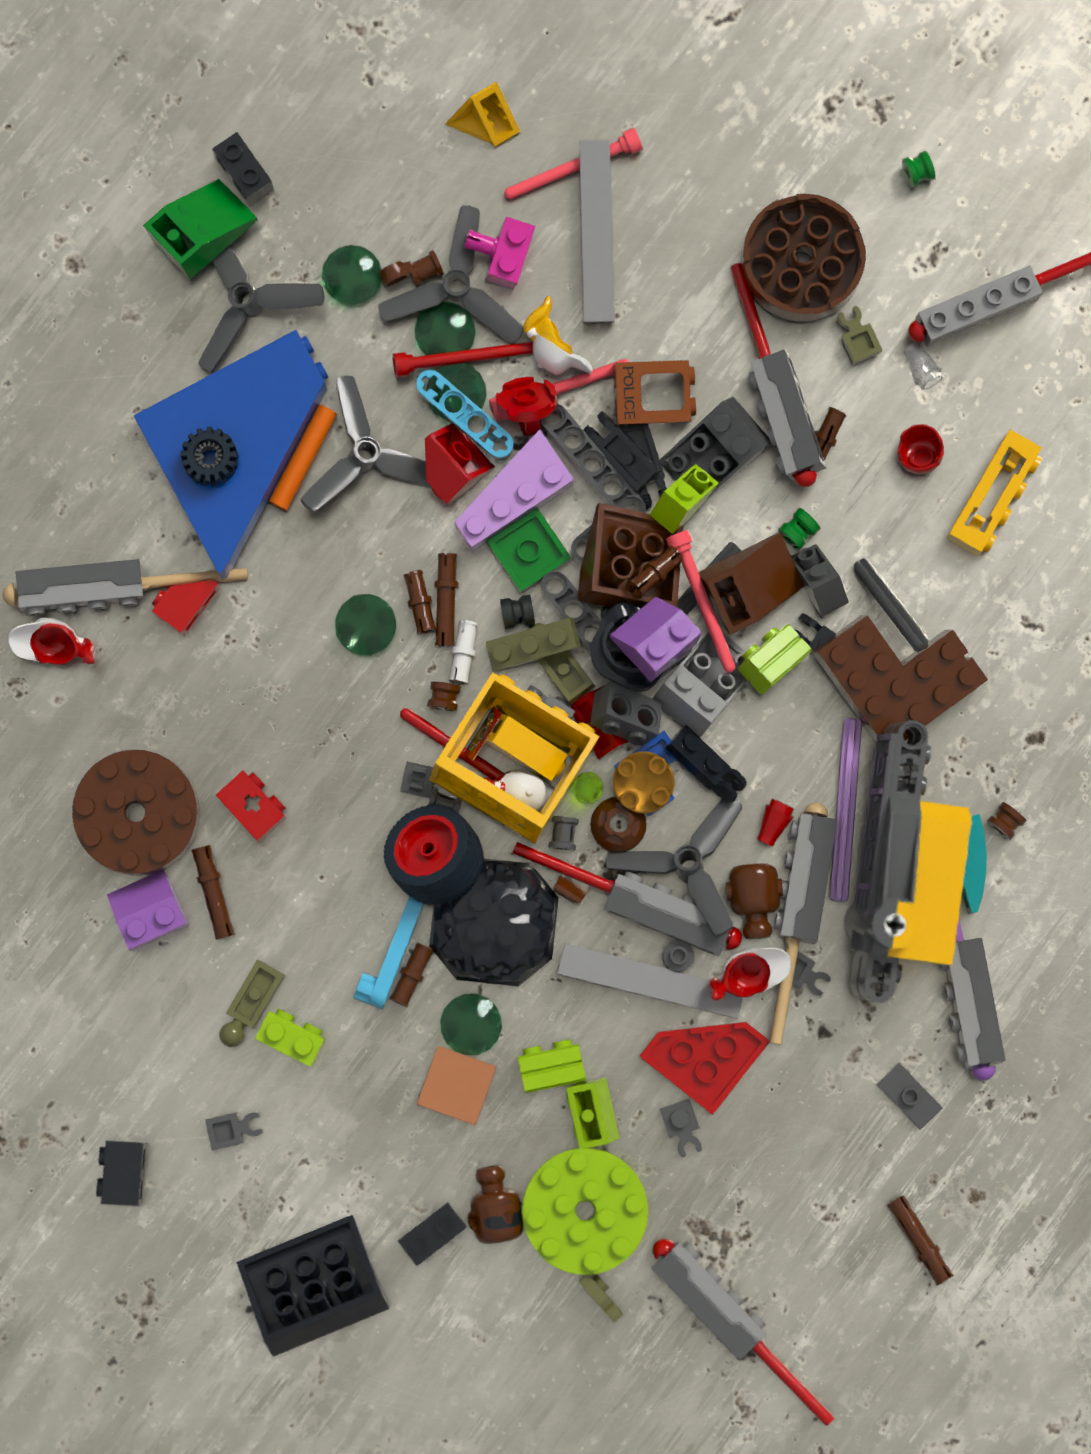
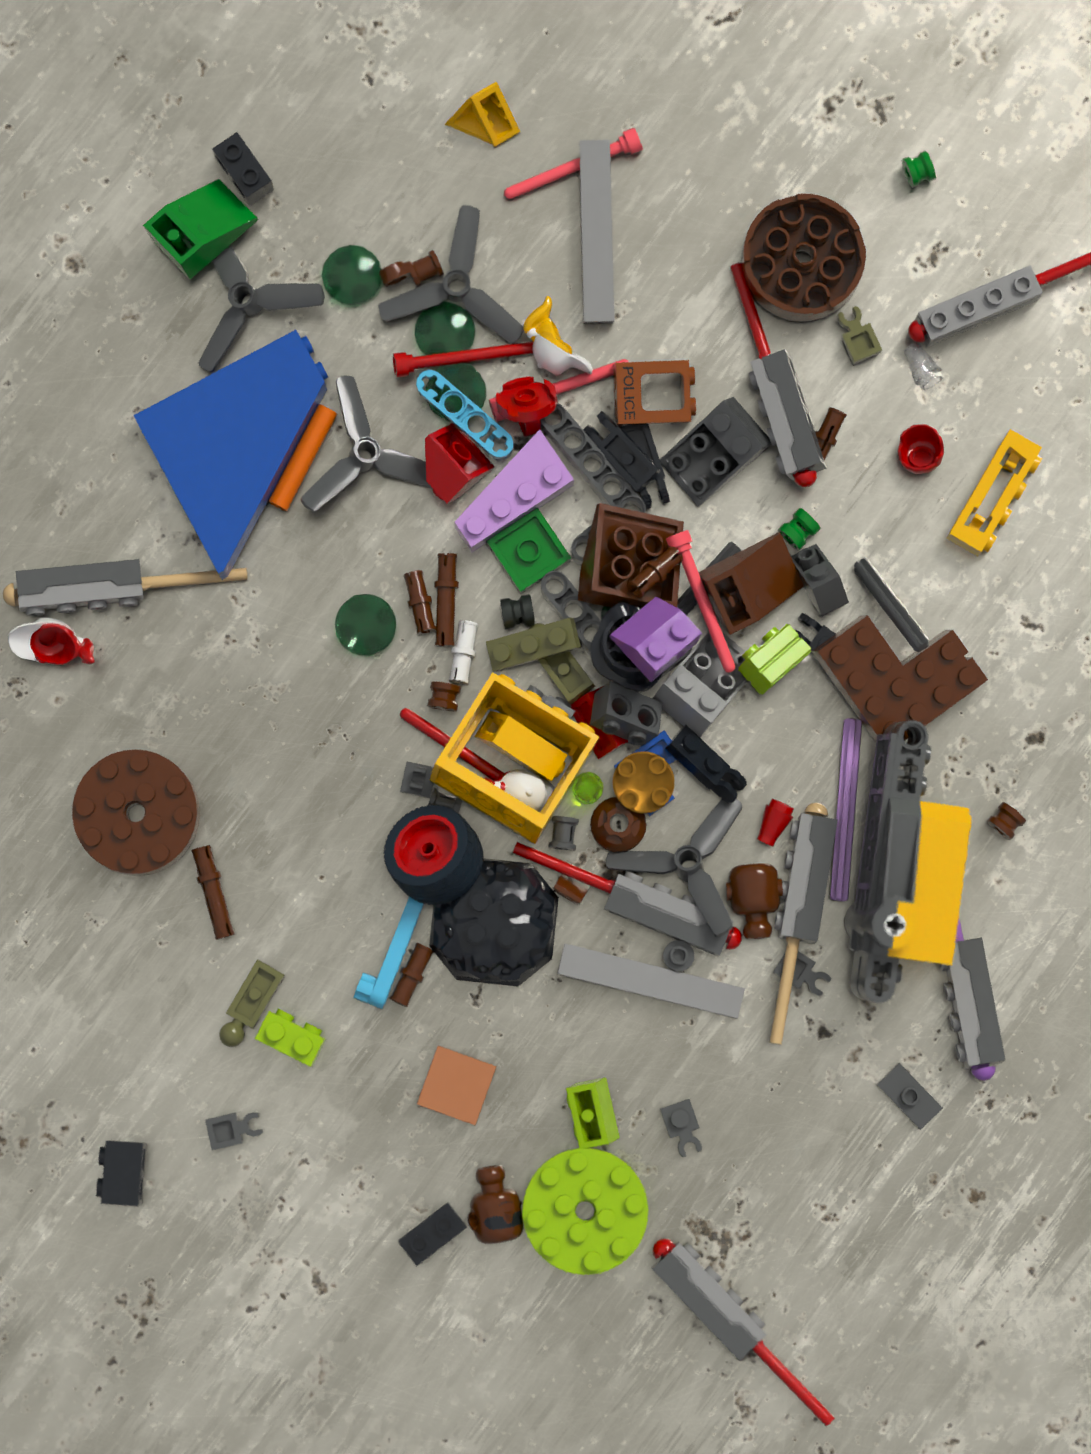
medium lavender slope [107,870,189,951] -> none
red slope [152,580,220,636] -> none
black bush [180,427,239,487] -> none
red brick [216,770,286,843] -> none
black slope [236,1215,389,1357] -> none
clear green dish [440,994,502,1055] -> none
dark pink brick [464,216,535,290] -> none
sticker [465,706,502,761] -> none
lime brick [517,1039,586,1094] -> none
olive plate [578,1274,623,1322] -> none
red plate [639,1022,770,1115] -> none
lime slope [650,464,719,534] -> none
red hair [708,947,791,1000] -> none
reddish brown pin [887,1195,954,1286] -> none
teal slope [962,814,987,915] -> none

